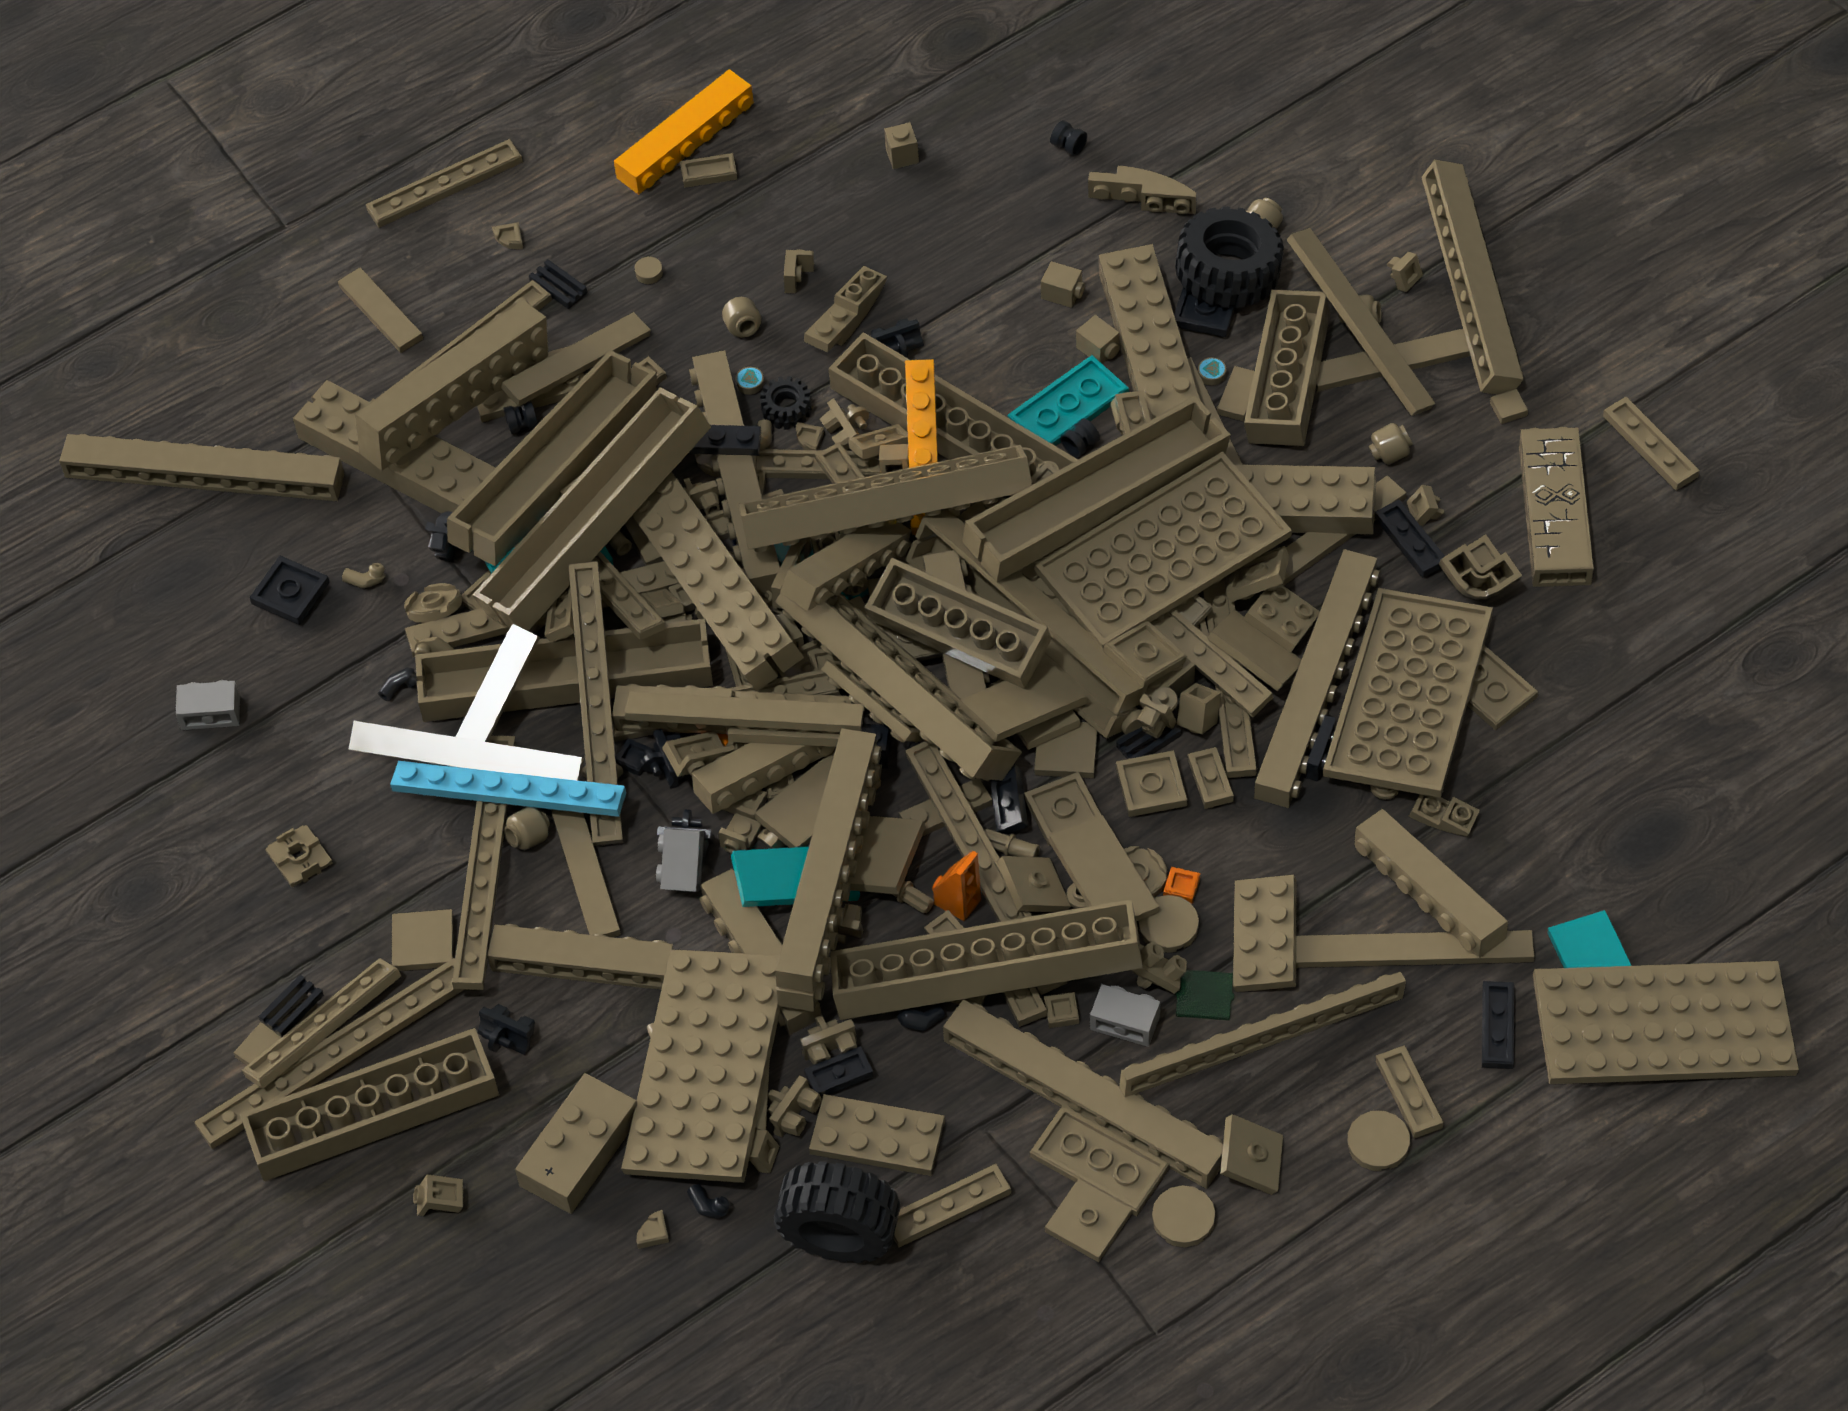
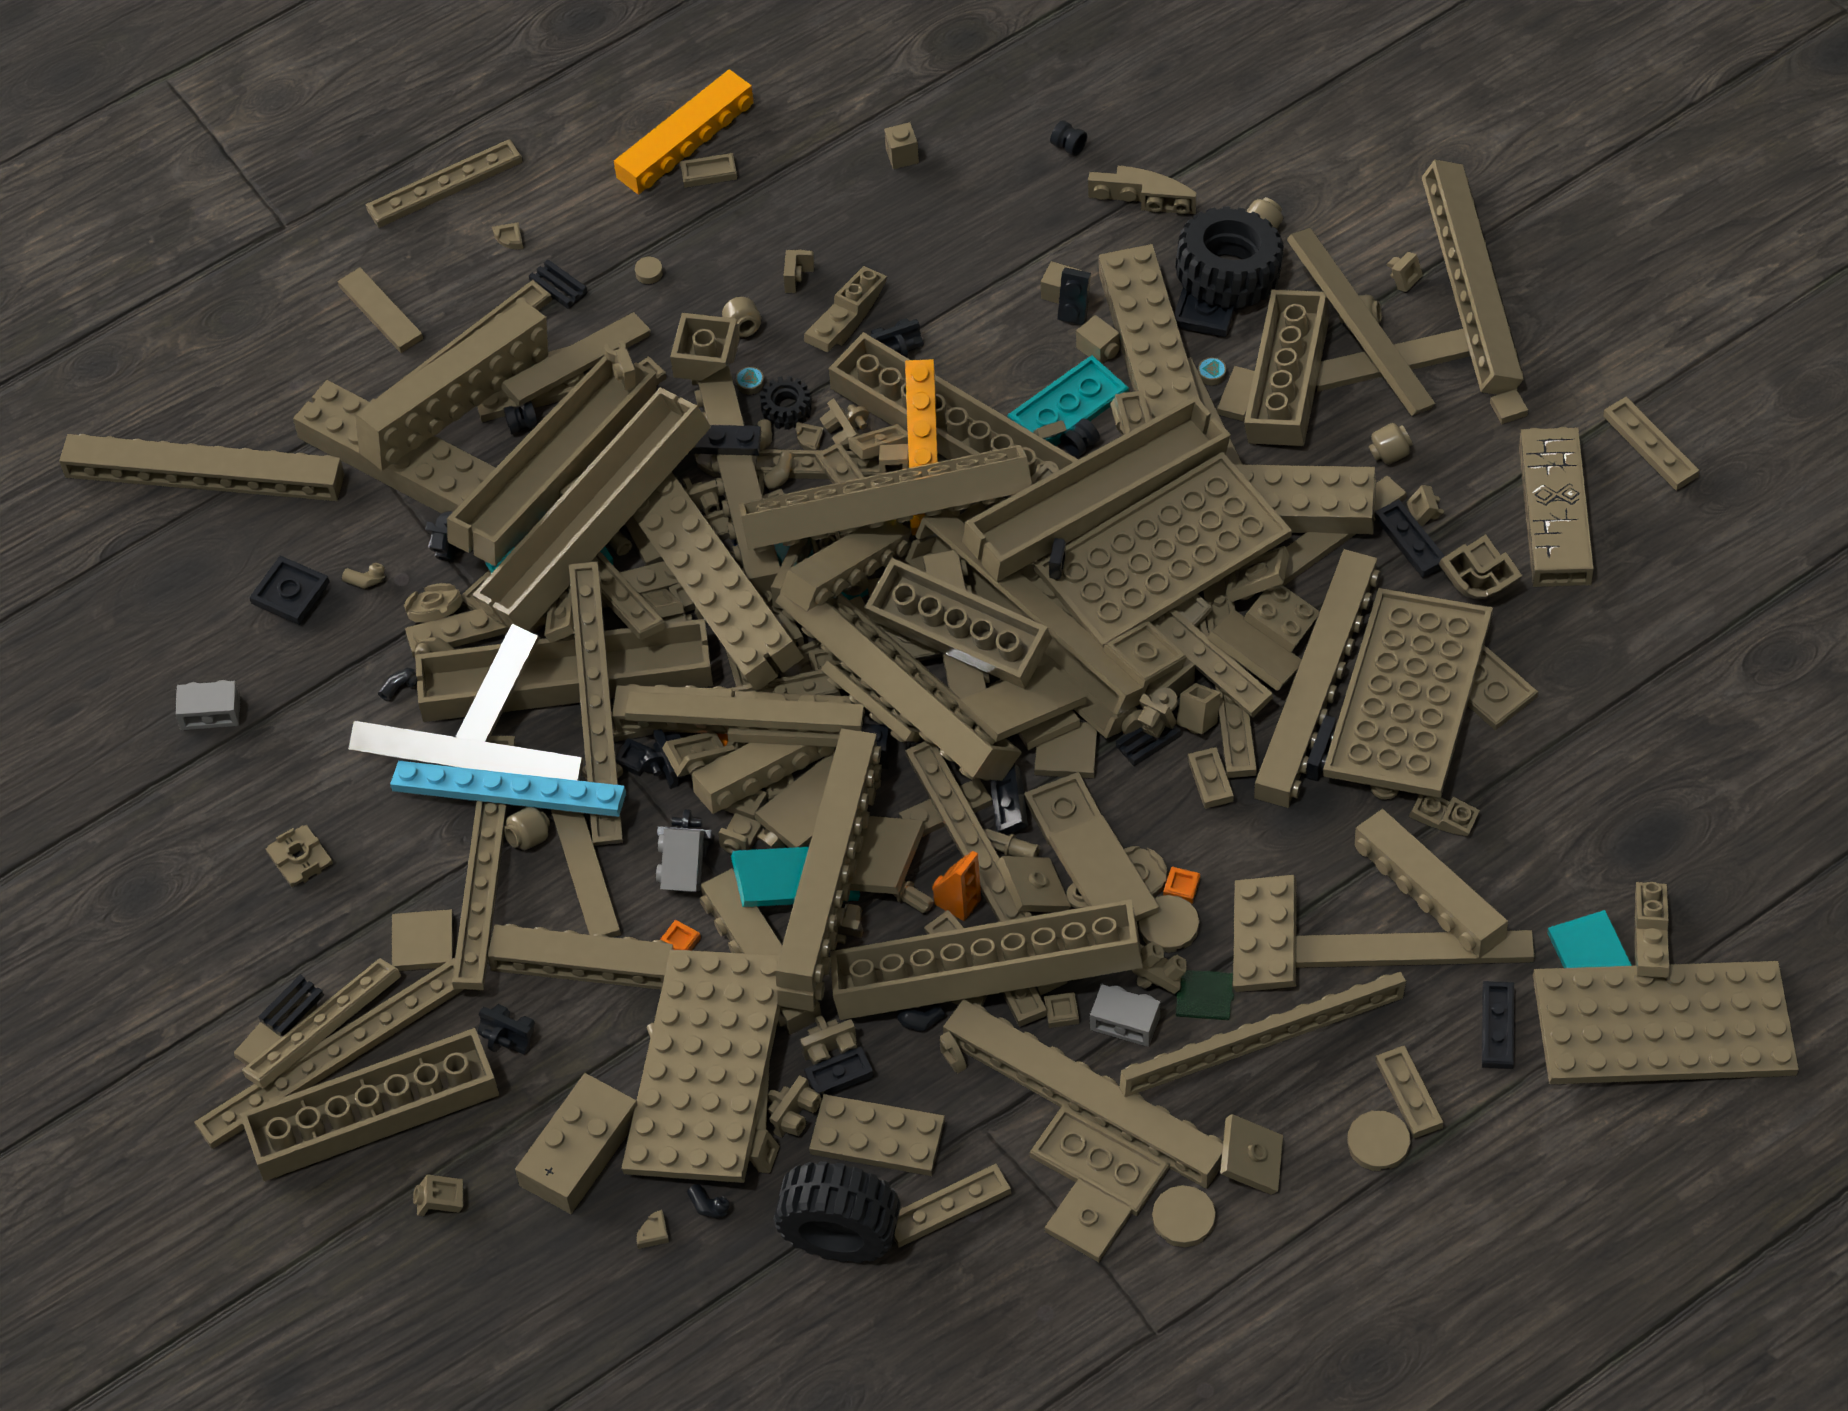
dark tan plate [1116,750,1187,817] -> none
none -> dark tan plate [604,340,636,390]
none -> orange tile [660,920,701,951]
none -> dark tan slope [670,313,740,381]
none -> dark tan arm [764,451,794,491]
none -> dark tan tile [940,1031,967,1074]
none -> dark tan tile [1033,420,1067,439]
none -> black tile [1049,538,1066,579]
none -> black plate [1057,267,1091,325]
none -> dark tan slope [1635,882,1669,978]

